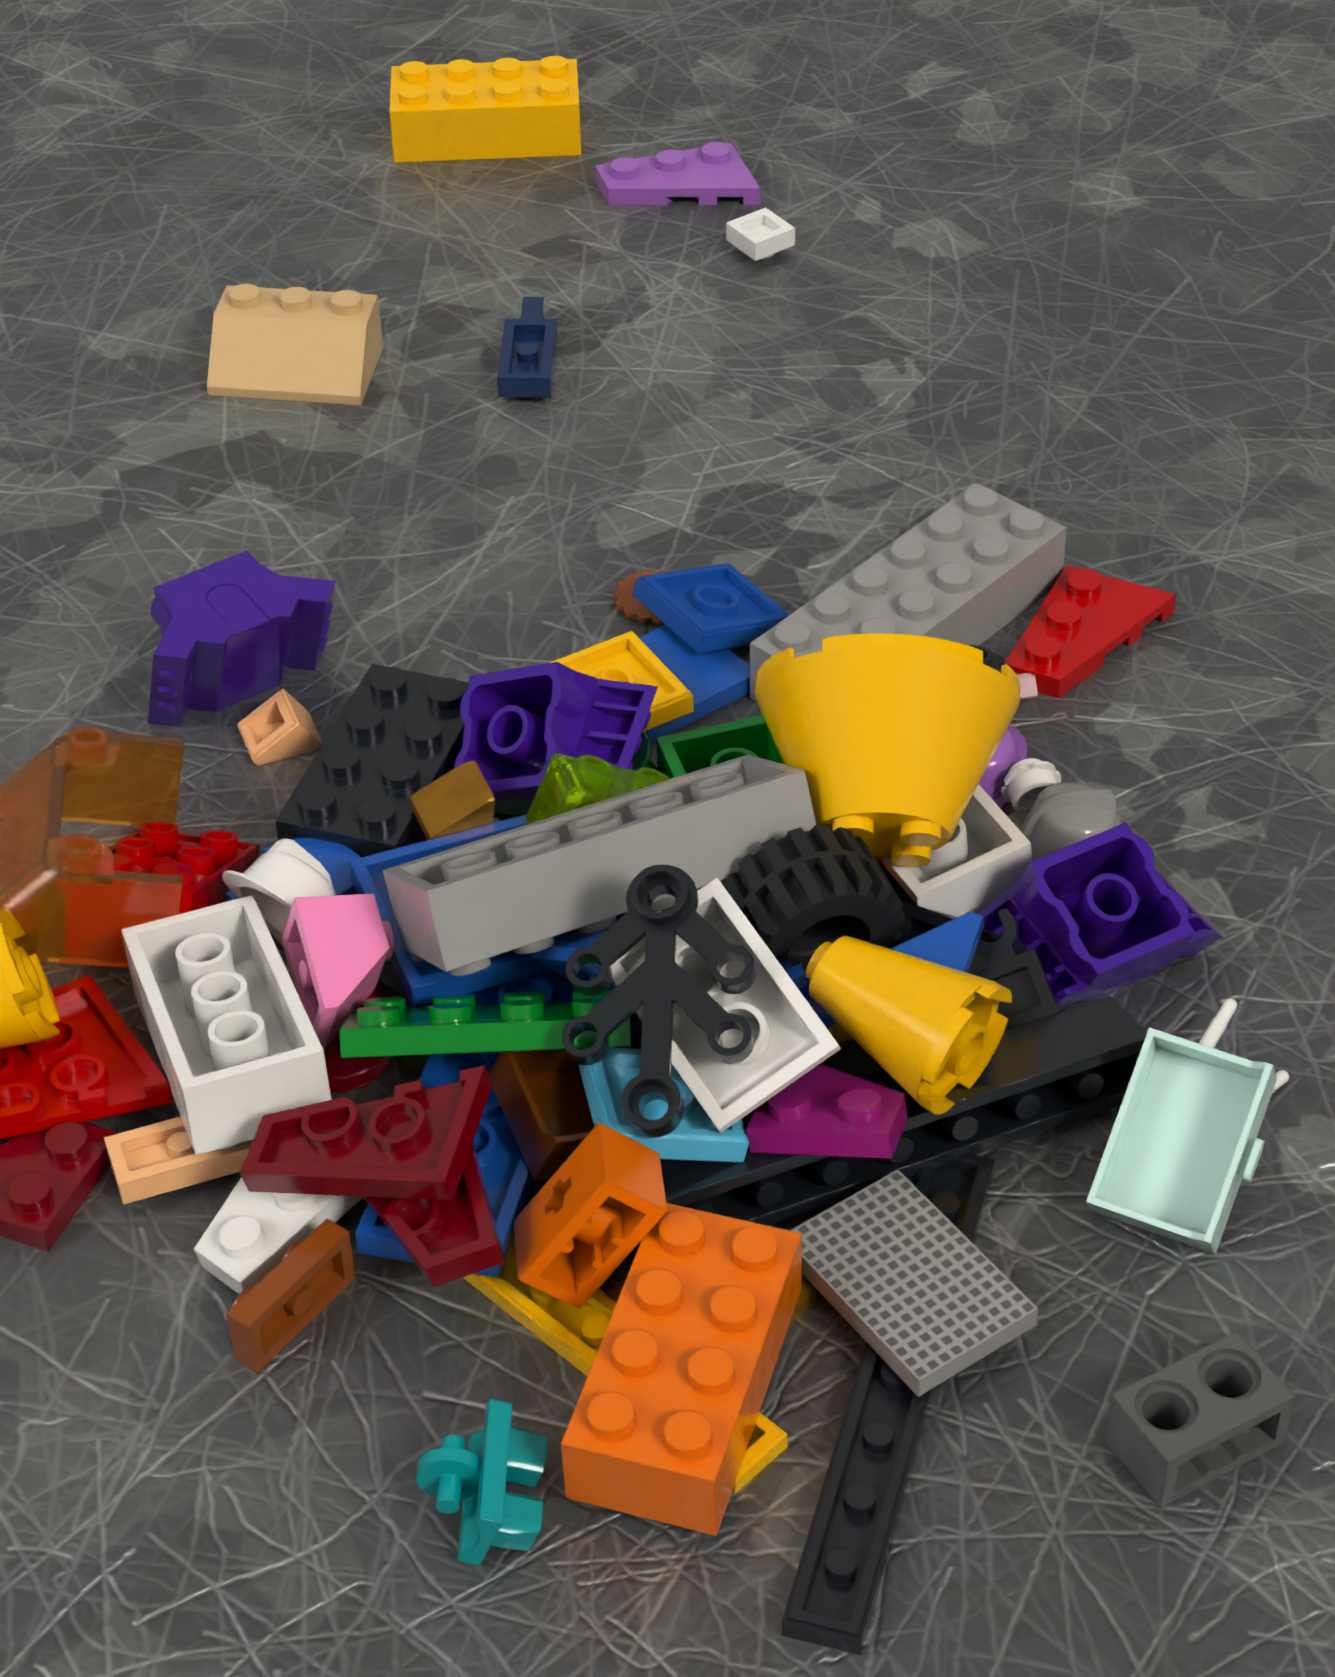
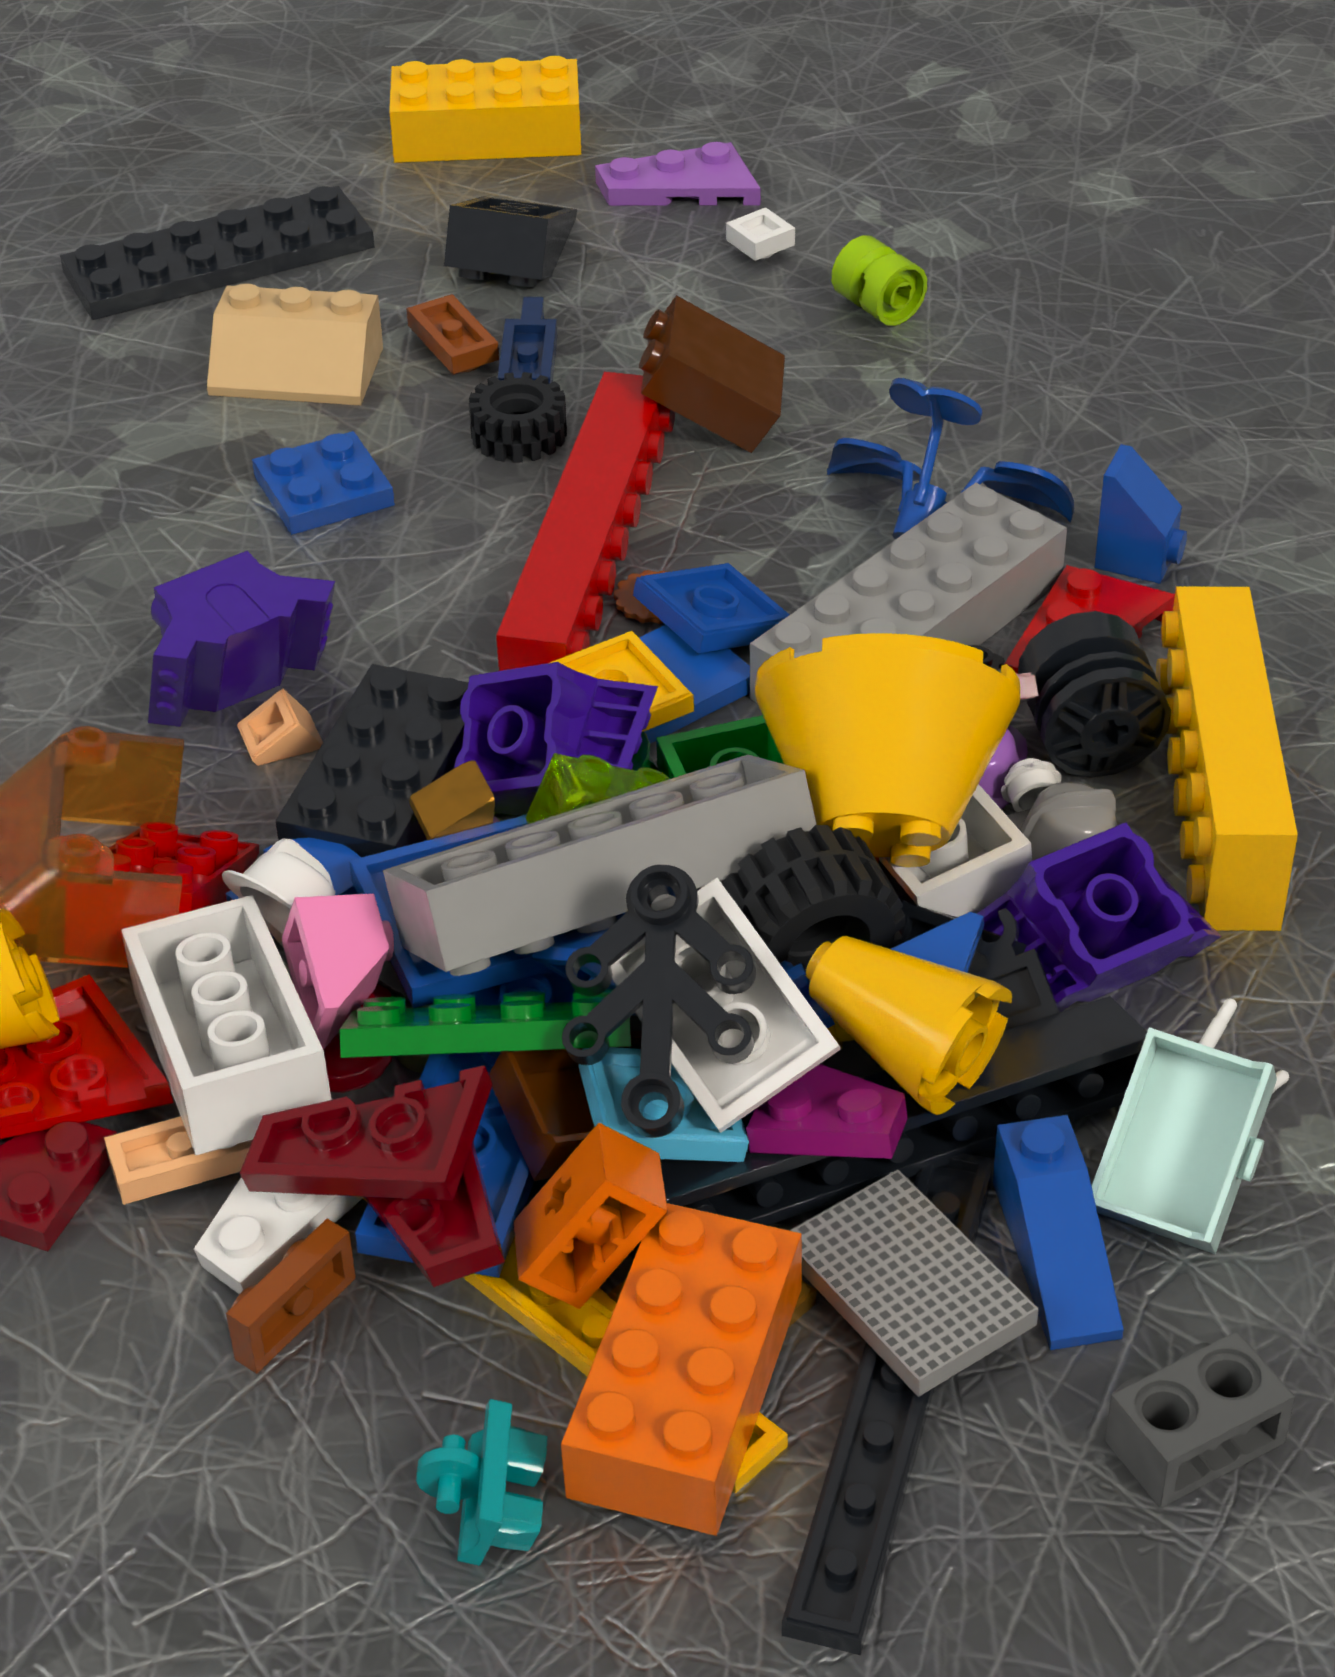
none -> black plate [60,186,375,320]
none -> blue plate [252,431,395,535]
none -> dark orange plate [406,294,499,375]
none -> black slope [444,196,577,287]
none -> black tyre [469,372,567,463]
none -> red brick [496,371,676,671]
none -> reddish brown brick [639,295,785,453]
none -> blue plant [827,378,1074,540]
none -> lime wheel [831,235,928,326]
none -> blue slope [992,1115,1124,1350]
none -> black wheel [1018,611,1171,778]
none -> blue slope [1094,444,1187,584]
none -> yellow brick [1156,586,1298,931]

